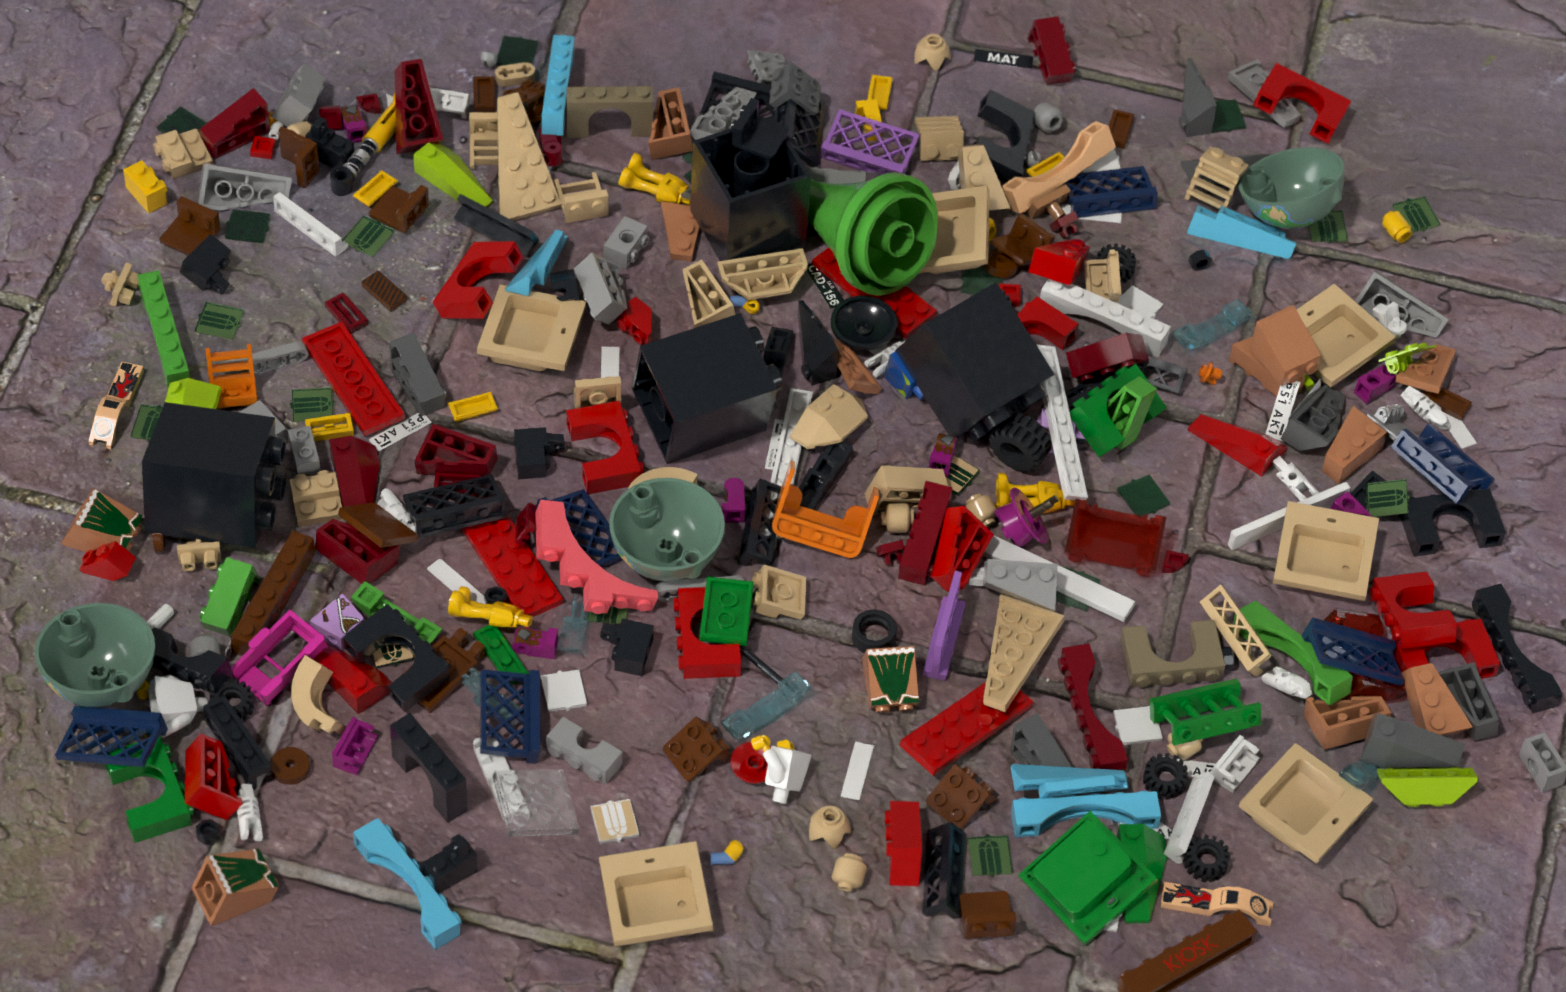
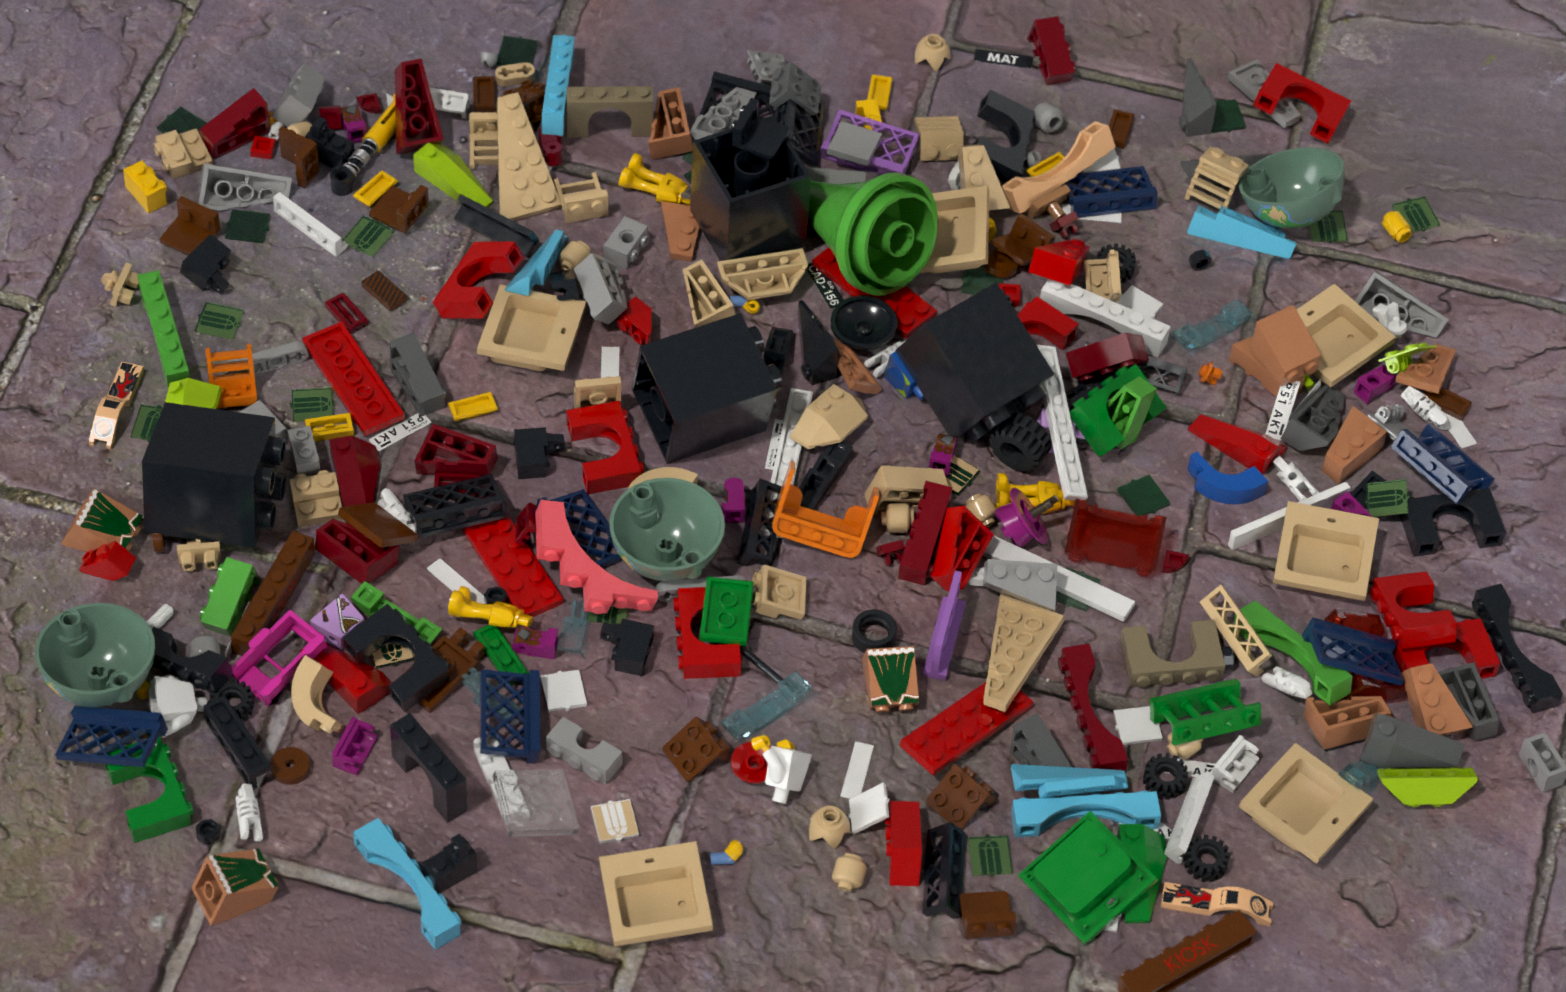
red wedge [185,733,243,821] -> none
none -> tan head [559,241,591,272]
none -> light grey tile [827,121,882,166]
none -> white piece [848,783,890,834]
none -> blue arch [1187,451,1268,504]

